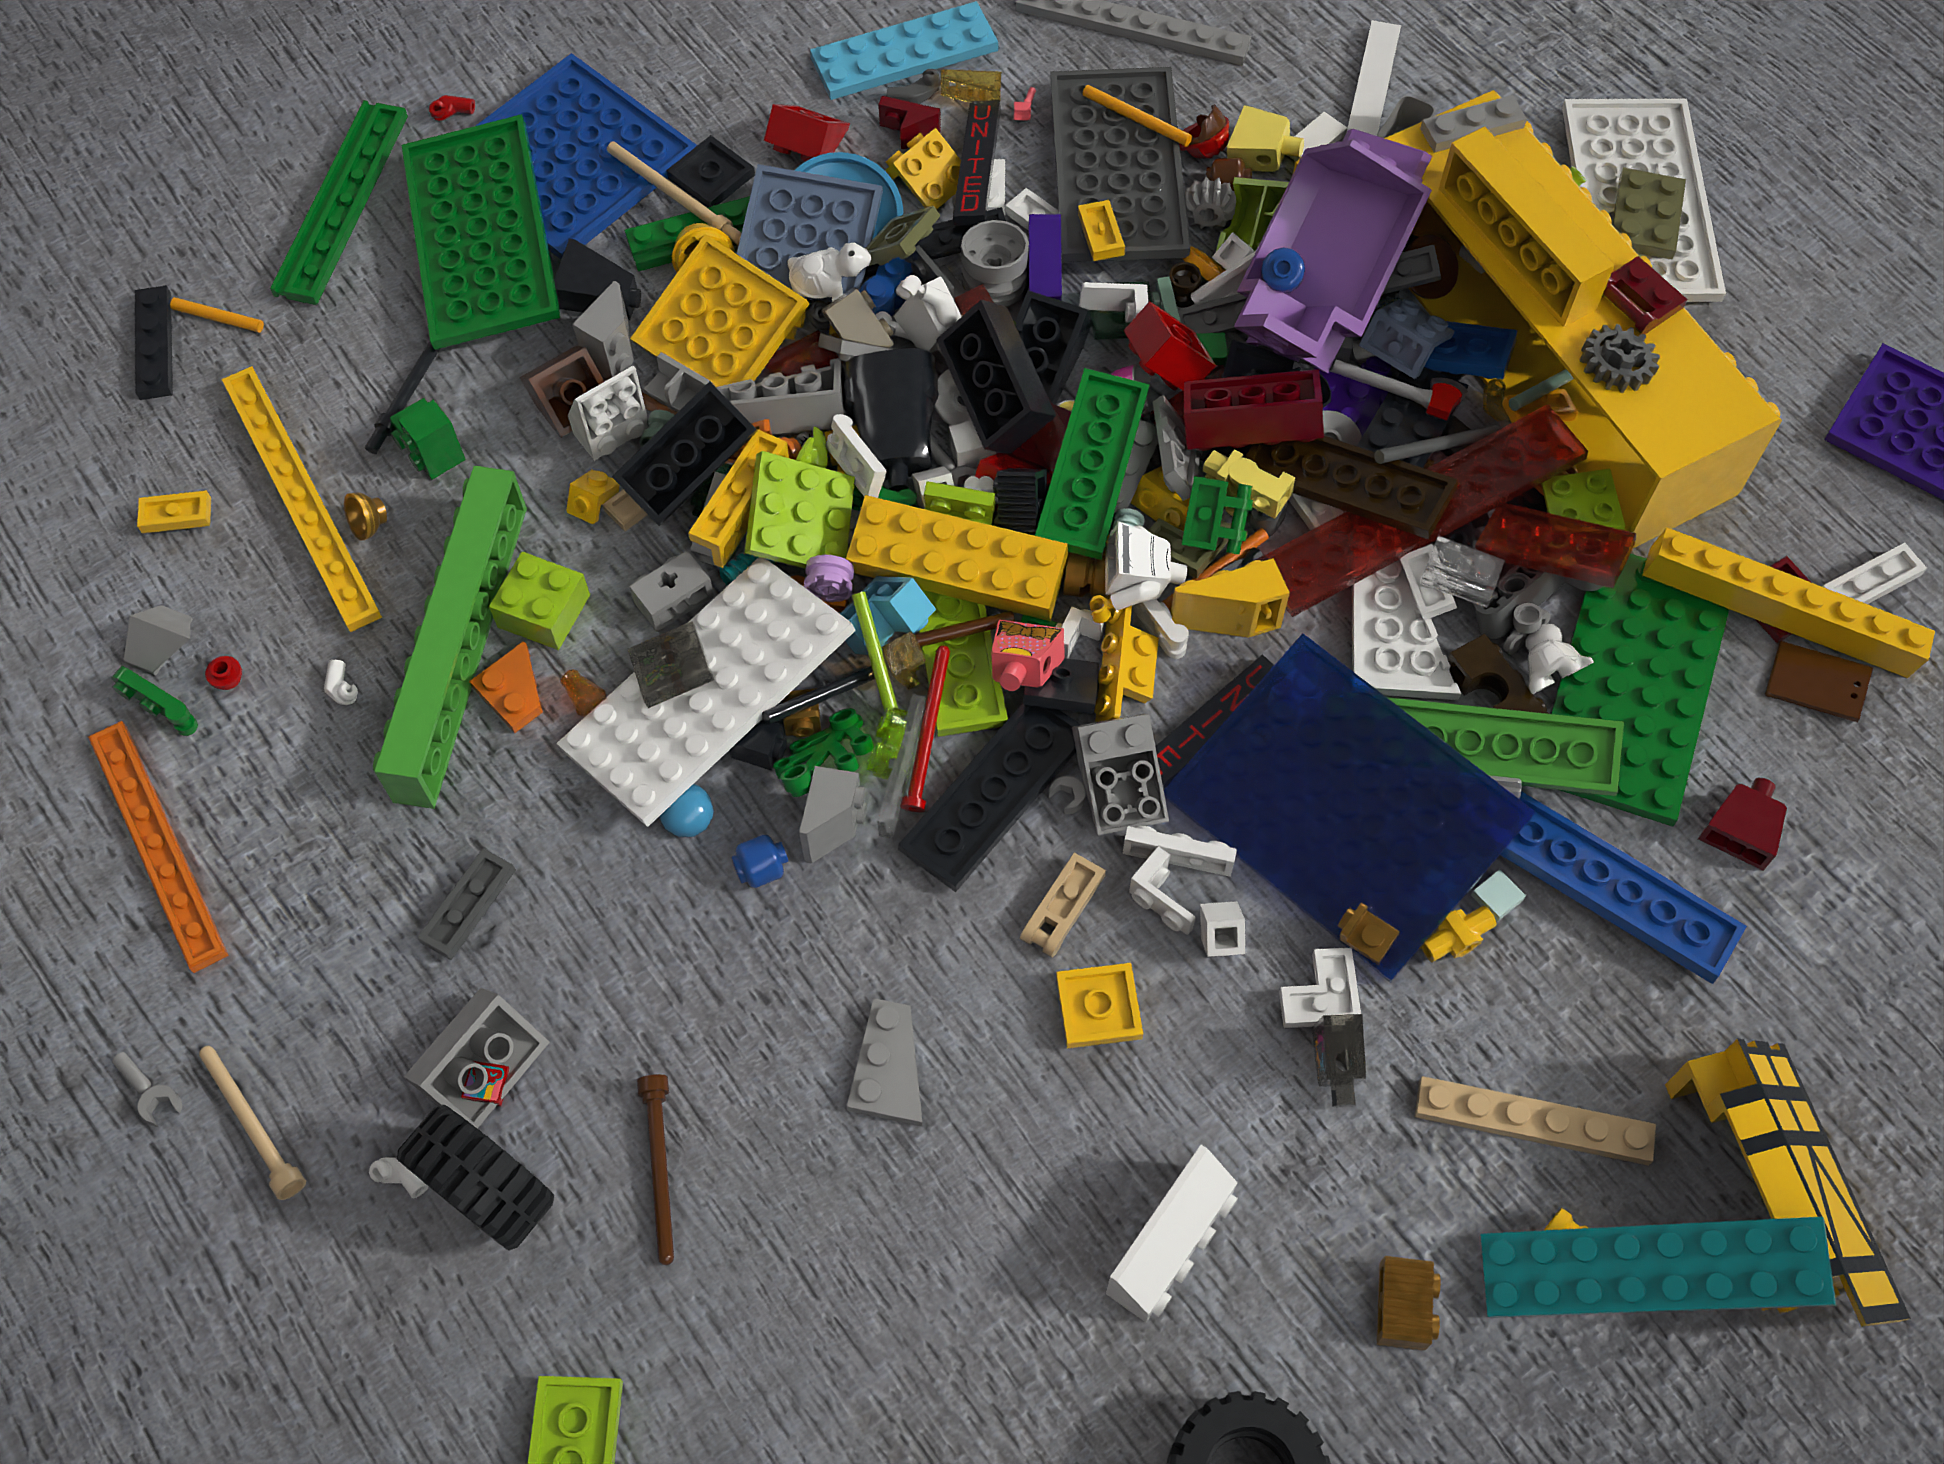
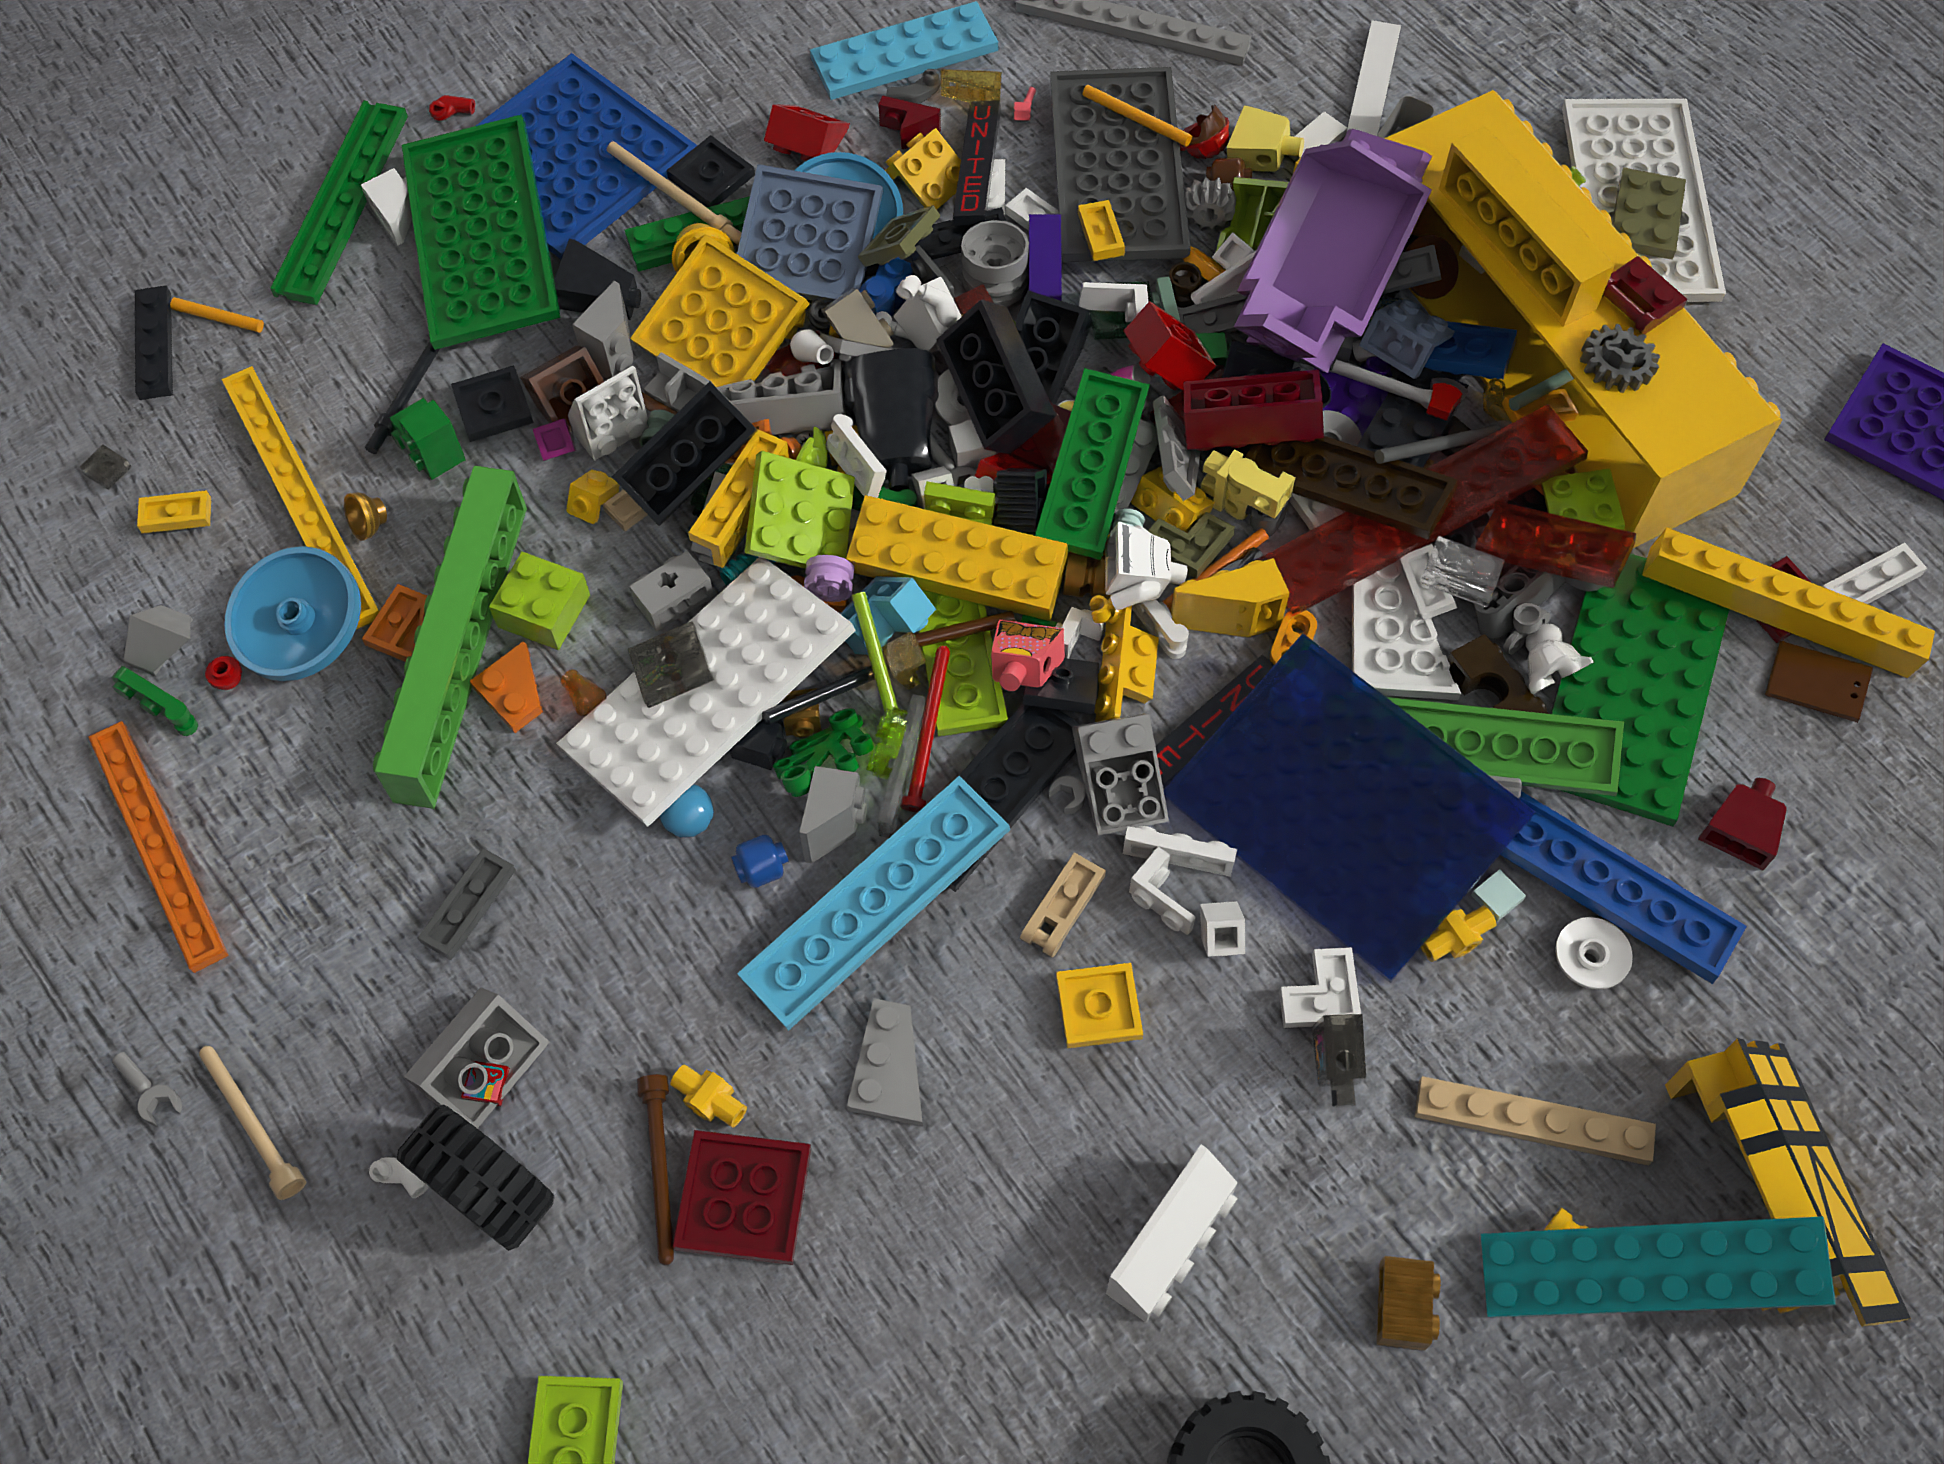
white arm [324,660,358,705] -> none
white animal [787,243,871,302] -> none
green plate [1181,476,1253,554] -> none
blue head [1261,247,1305,294] -> none
pearl gold bracket [1338,902,1400,965] -> none
light grey plate [1420,95,1527,153] -> none
none -> clear smoke plate [79,445,131,490]
none -> dark azure dish [224,547,361,681]
none -> white slope [361,168,412,245]
none -> orange wing [362,584,427,662]
none -> black plate [451,365,534,442]
none -> magenta plate [532,419,577,461]
none -> yellow axle [670,1064,747,1128]
none -> dark red plate [673,1130,812,1265]
none -> medium azure plate [737,776,1010,1031]
none -> white cone [790,329,834,364]
none -> light orange plate [1270,609,1317,674]
none -> white dish [1555,917,1633,990]

